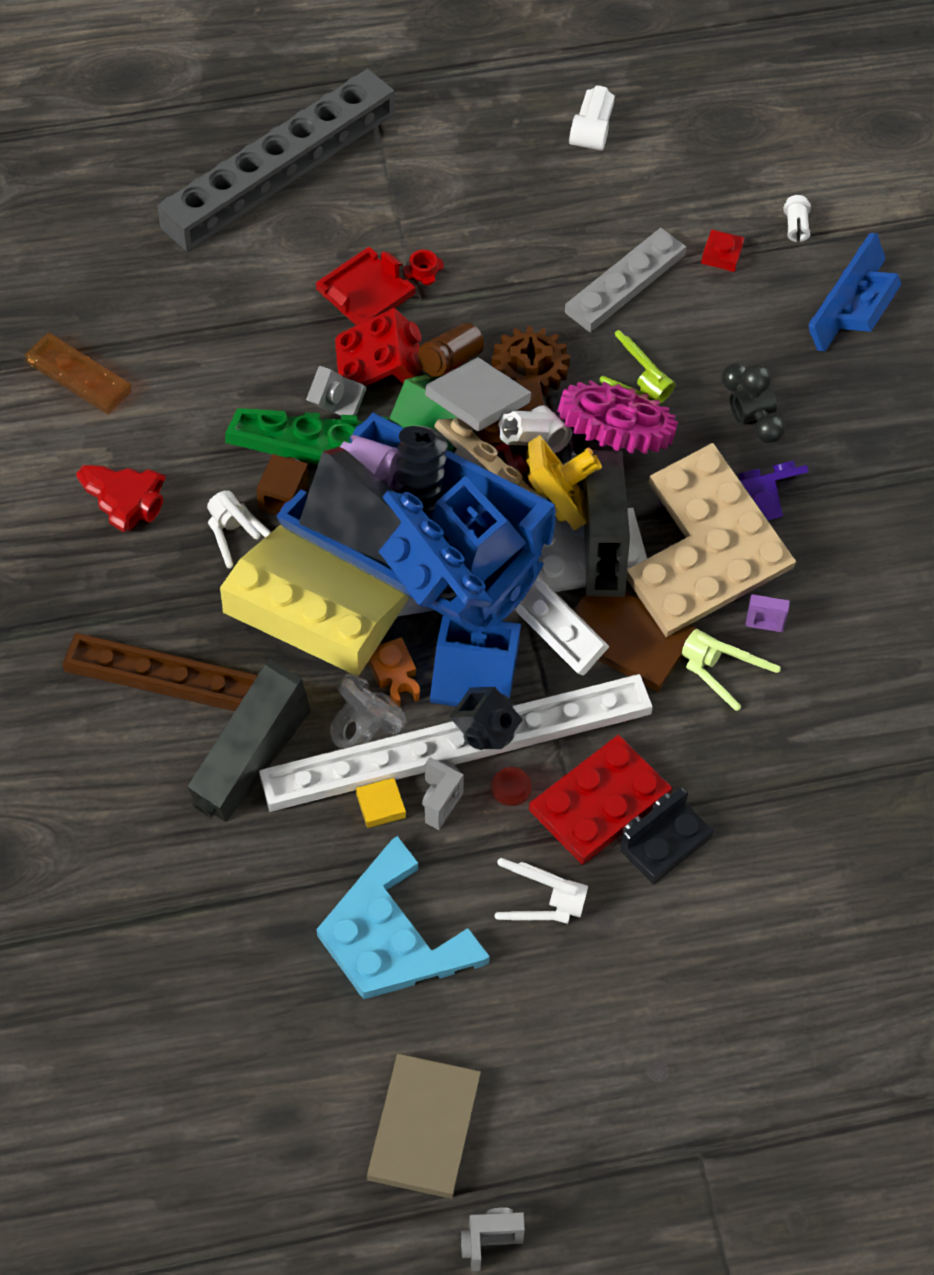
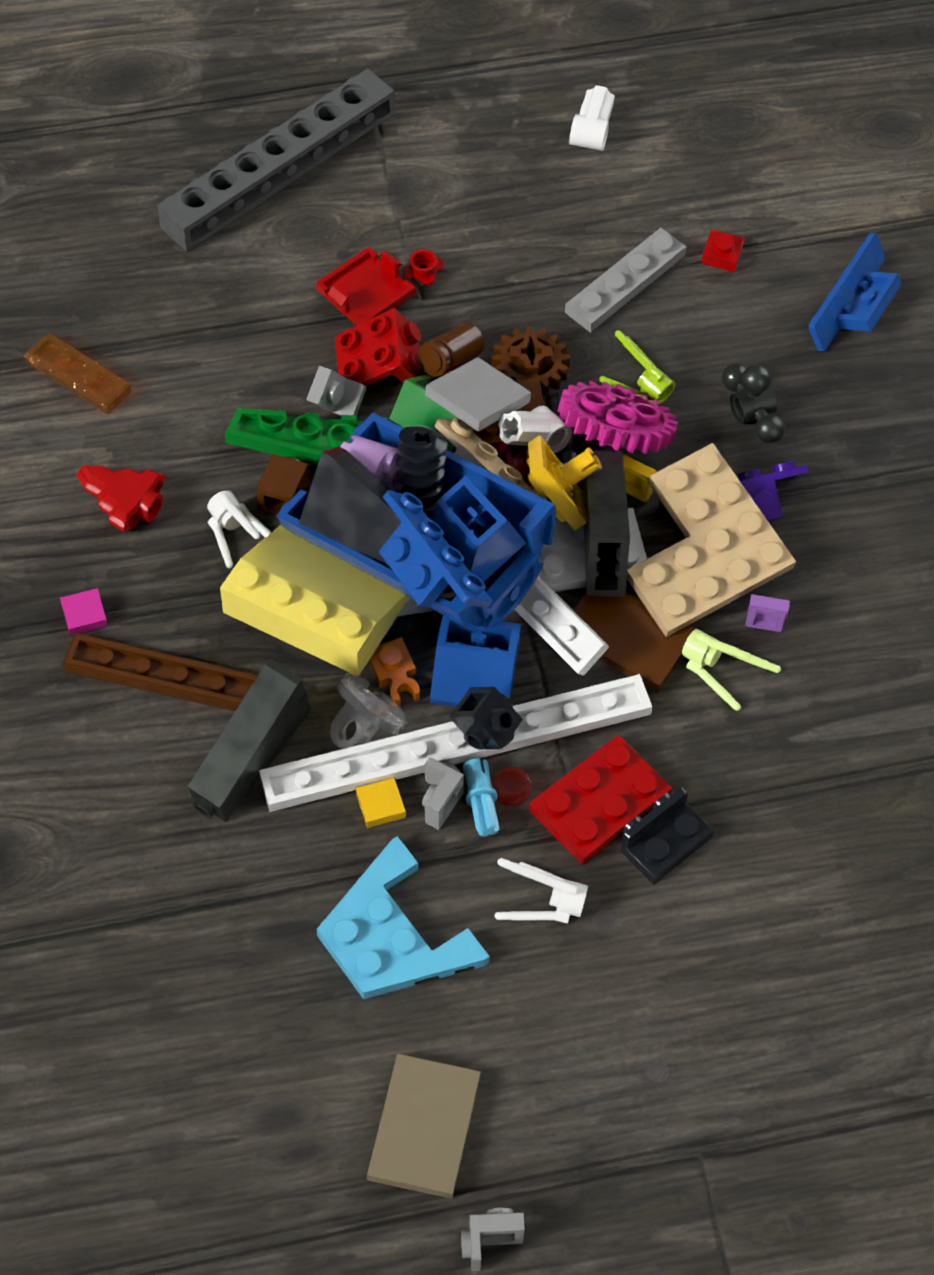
white pin [783,195,811,242] -> none
none -> dark pink tile [60,588,108,636]
none -> medium azure axle [463,758,499,837]
none -> yellow tile [623,455,657,502]

